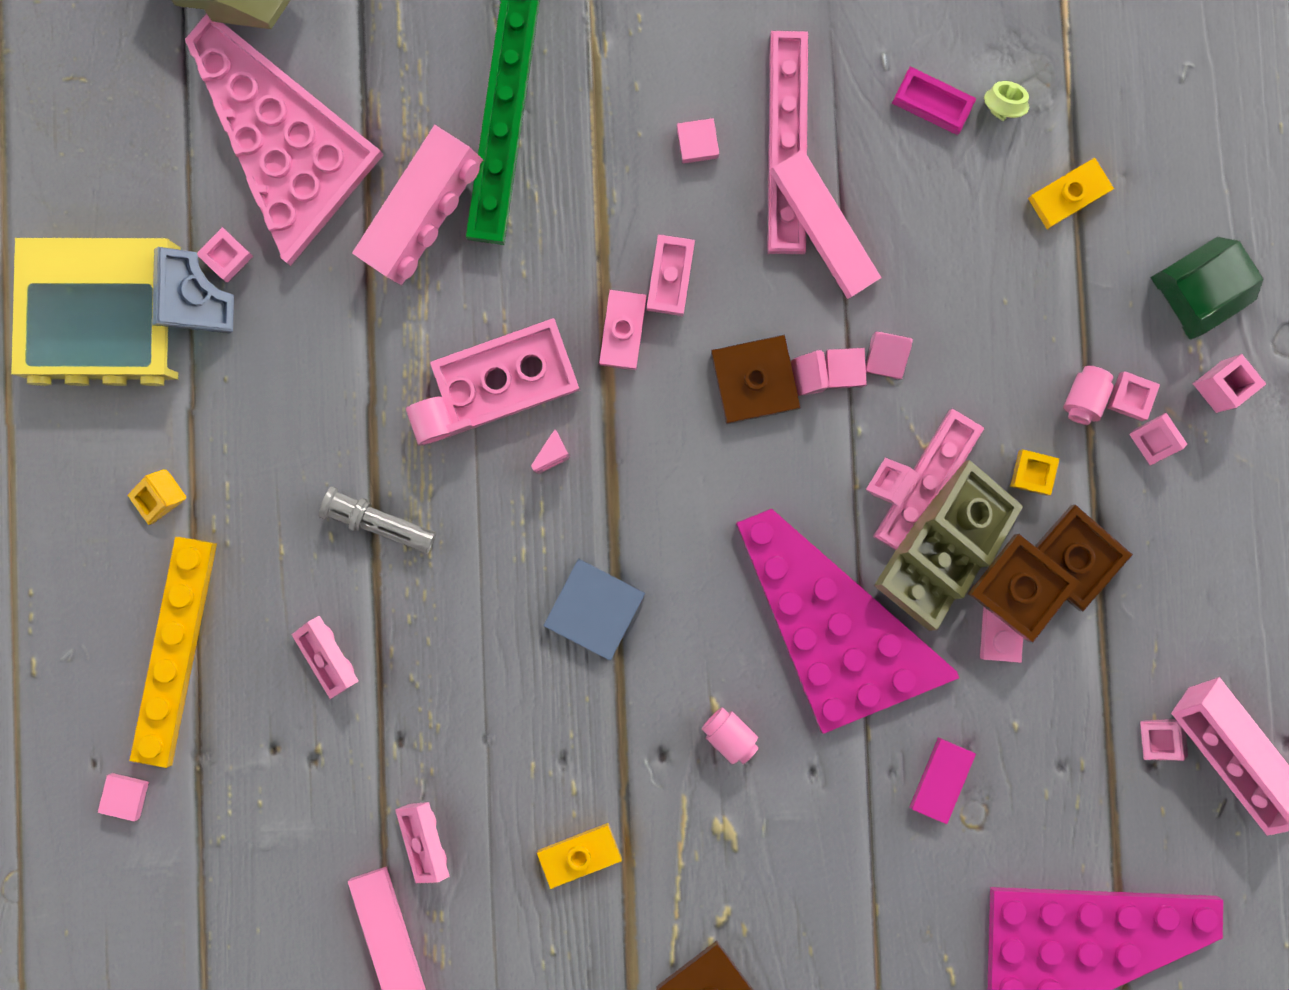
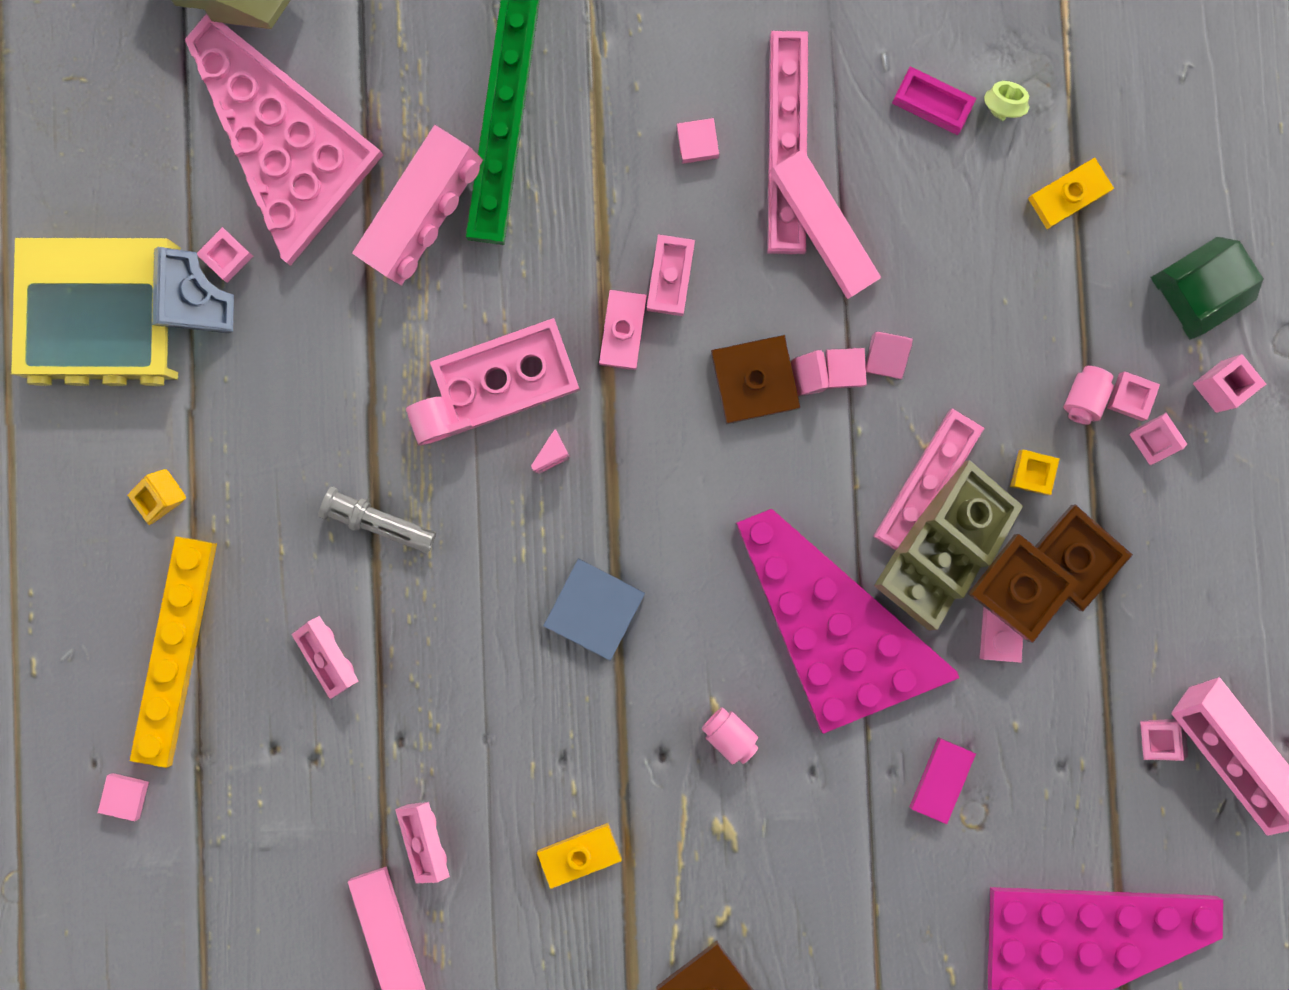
bright pink plate [866,458,919,507] -> none

